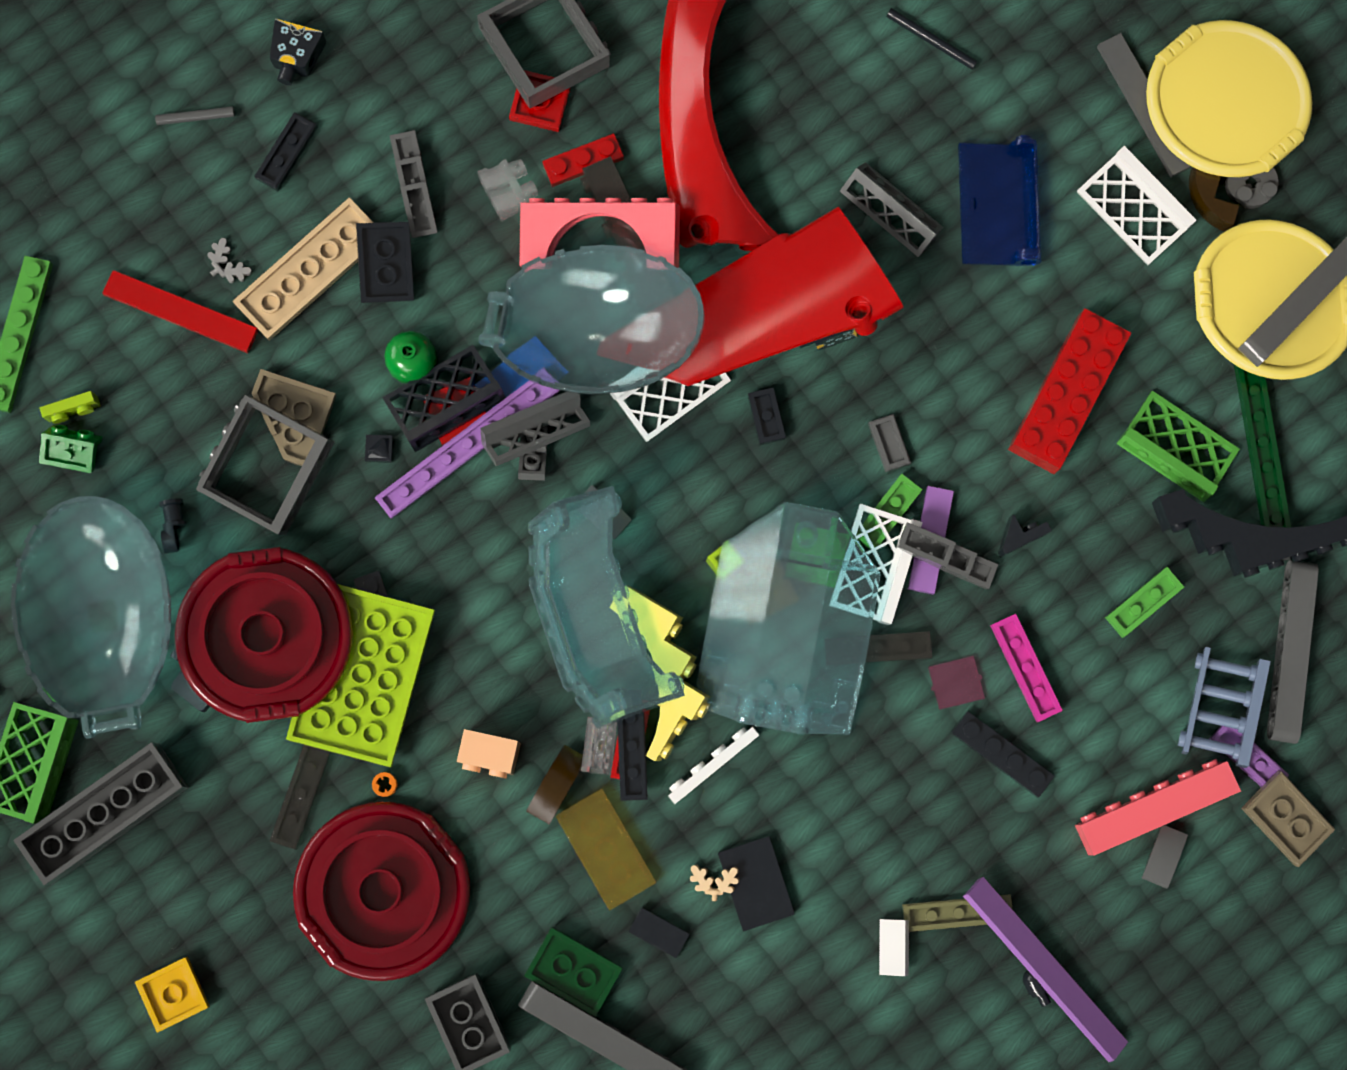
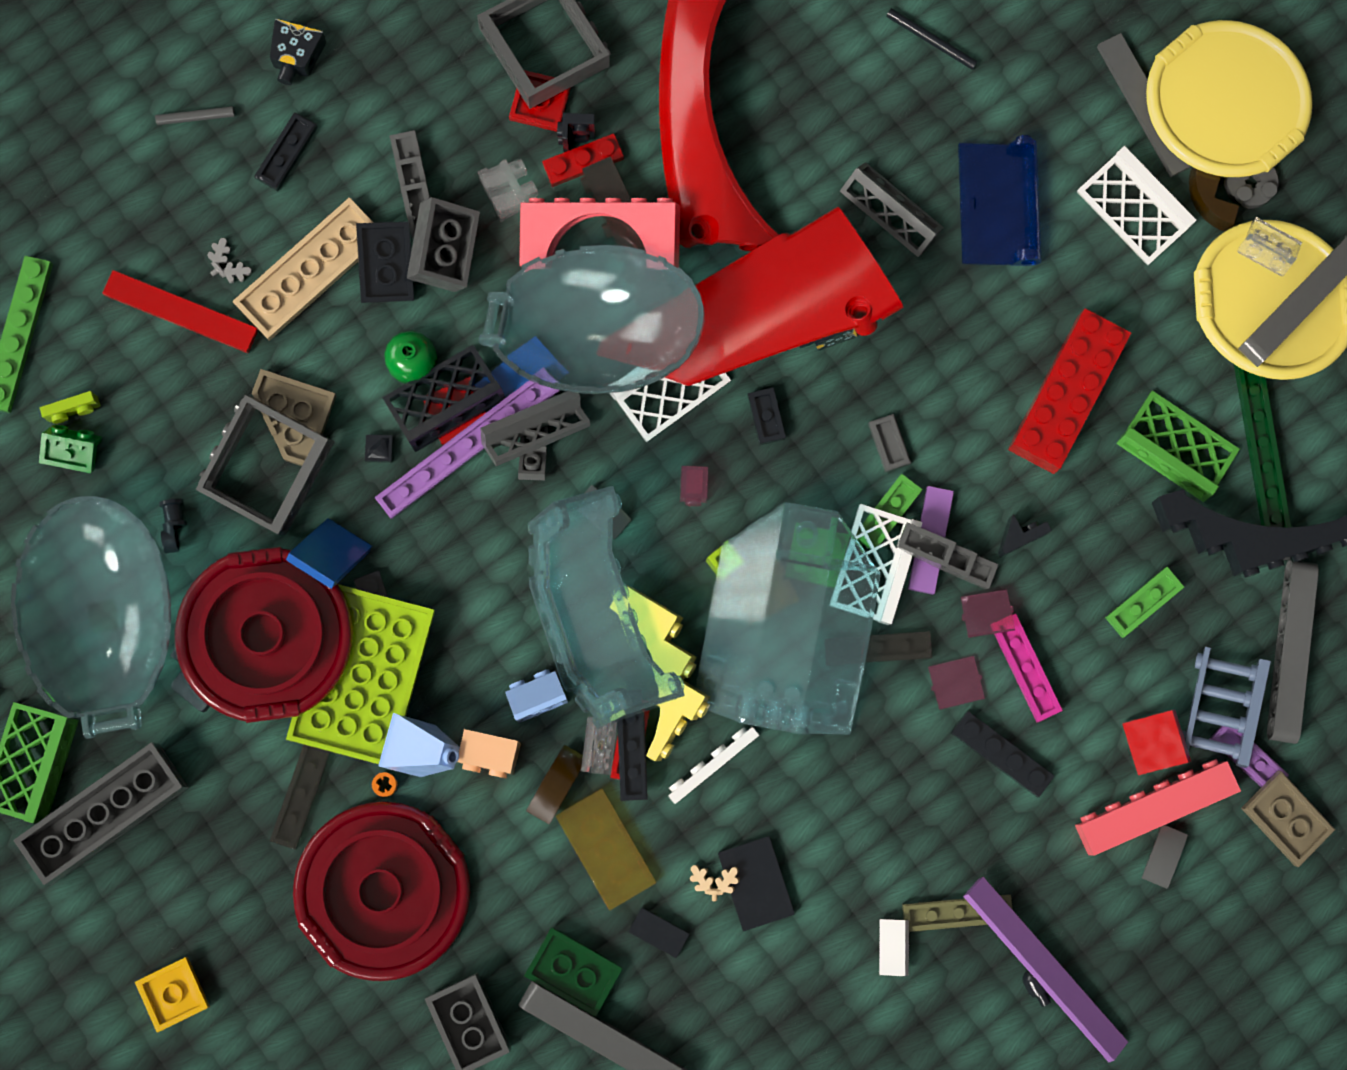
none -> blue tile [286,518,372,589]
none -> light blue slope [379,713,460,777]
none -> dark grey brick [407,197,480,292]
none -> light blue slope [505,669,568,723]
none -> black bracket [557,113,595,152]
none -> clear pink brick [680,466,708,507]
none -> clear pink piece [961,590,1015,638]
none -> tile [1122,709,1191,775]
none -> clear bracket [1237,217,1302,276]

